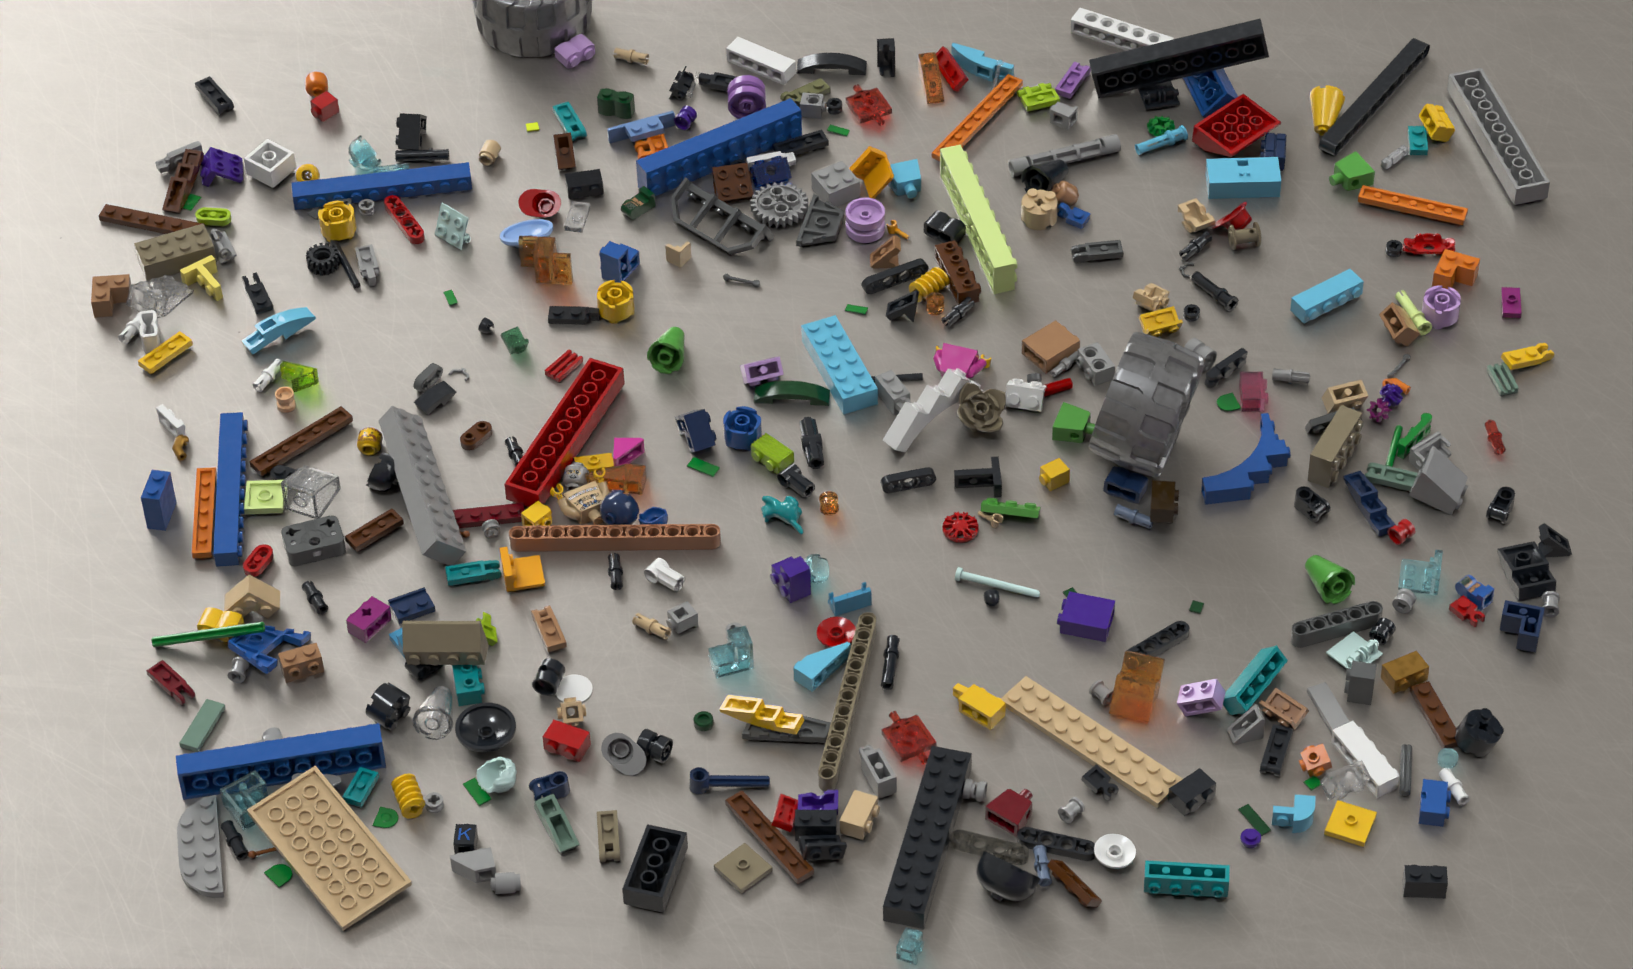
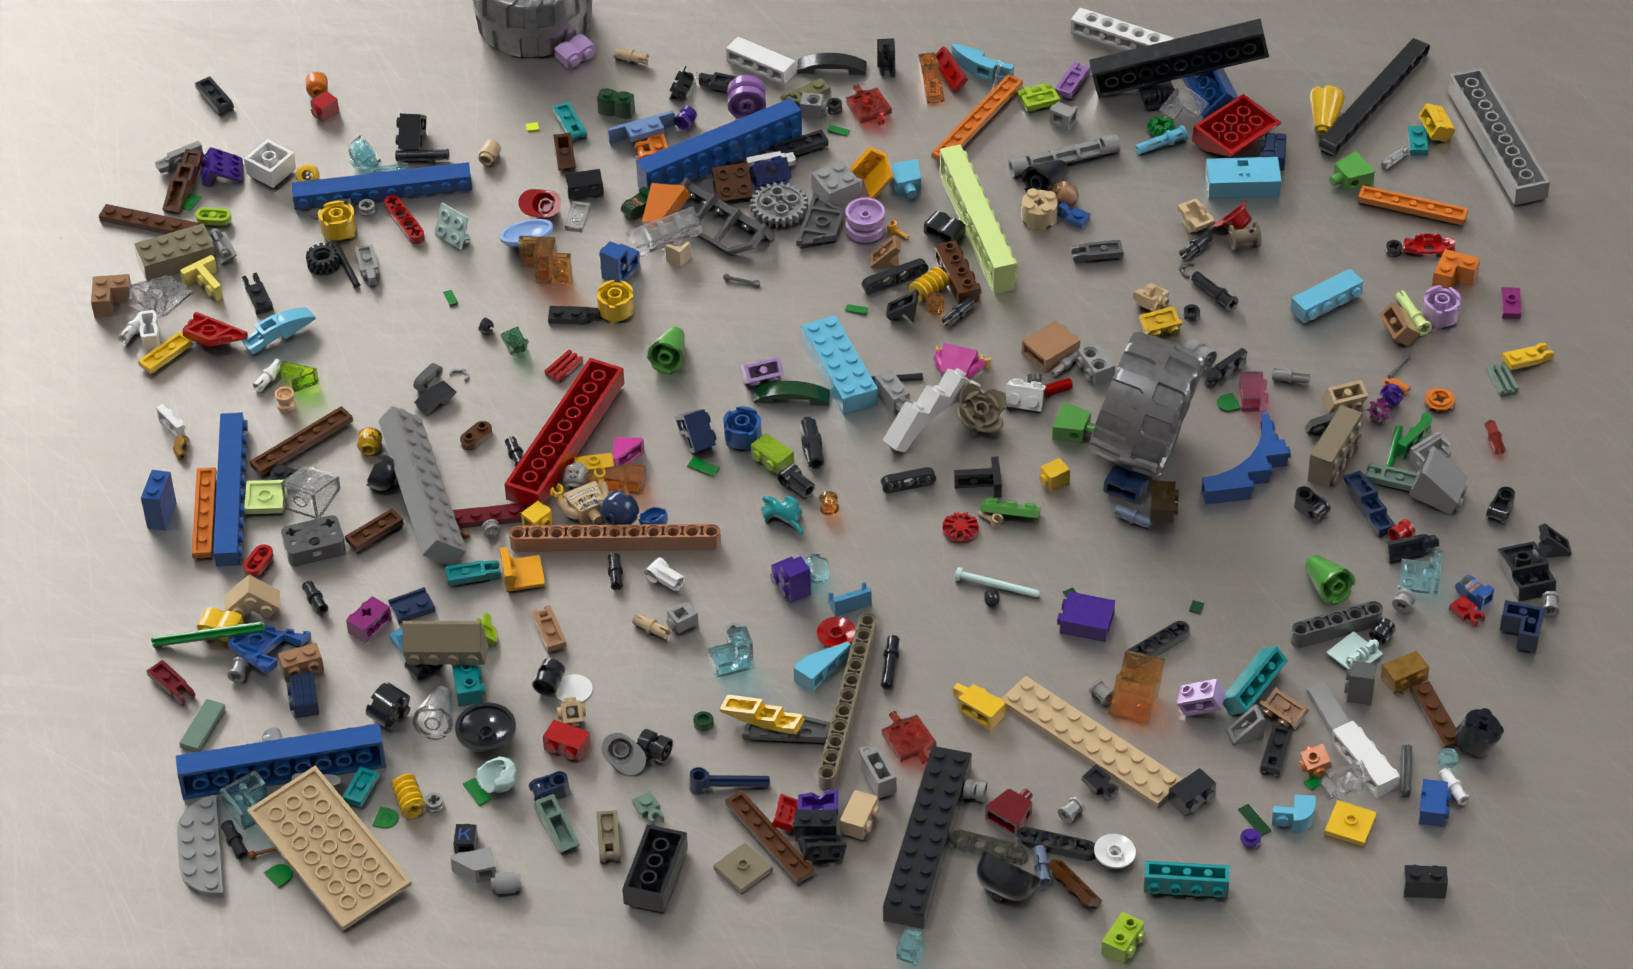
none -> red wing [182,312,248,347]
none -> dark blue brick [286,672,319,717]
none -> clear brick [626,206,703,257]
none -> sand green plate [632,791,664,825]
none -> orange slope [642,183,690,232]
none -> lime brick [1101,912,1146,964]
none -> clear plate [1159,83,1209,120]
none -> black hinge [1386,534,1440,562]
none -> orange gear [1425,388,1455,412]

